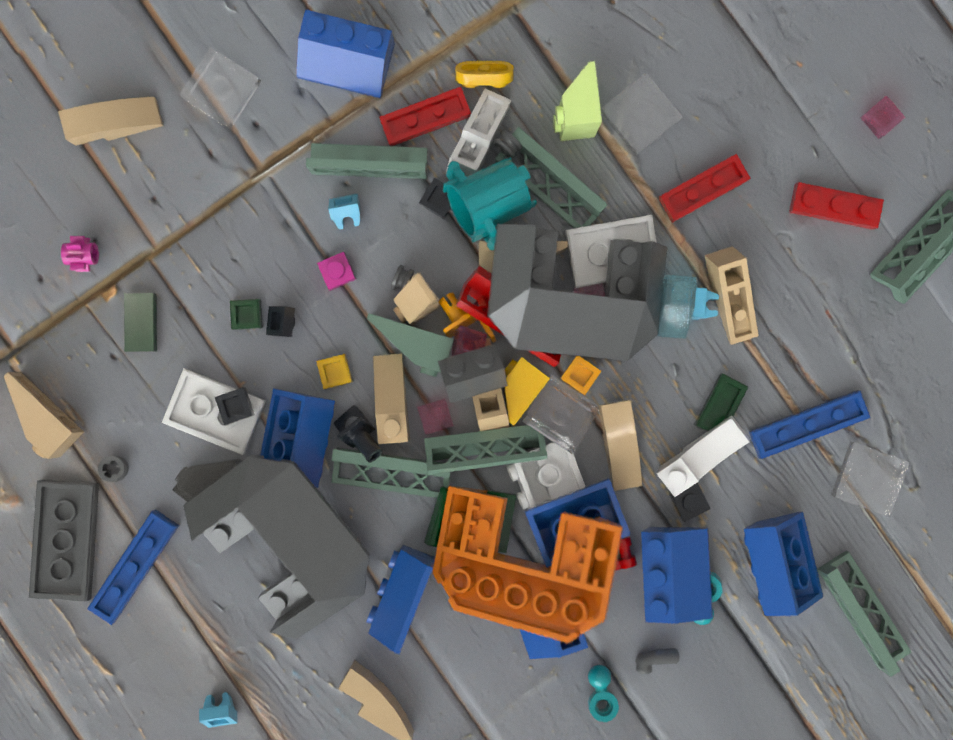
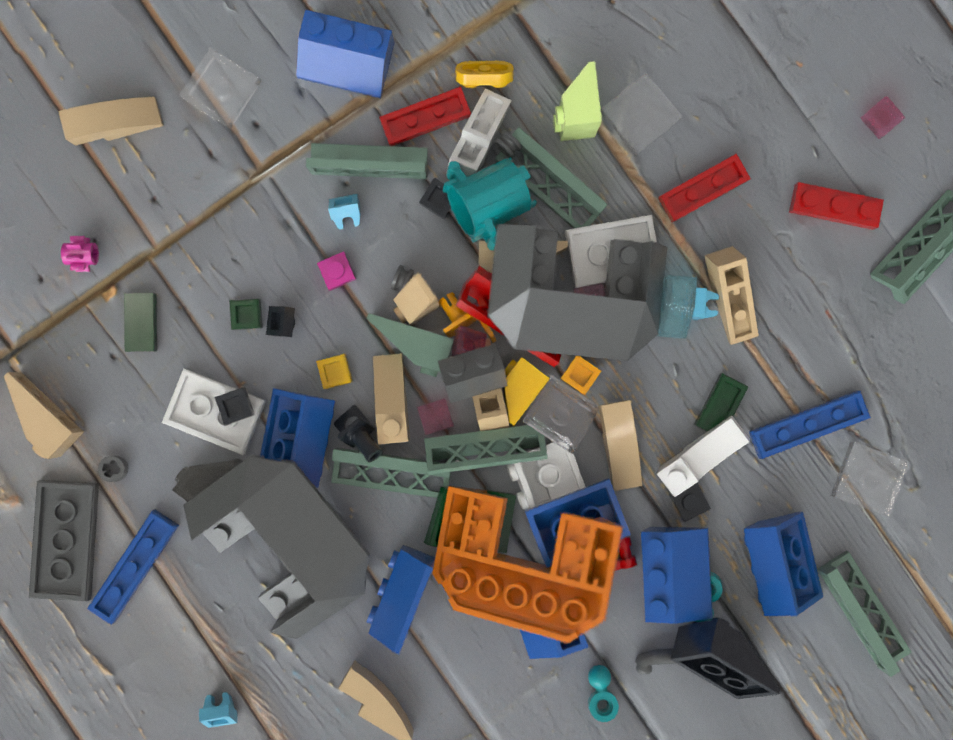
none -> black slope [670,618,781,699]

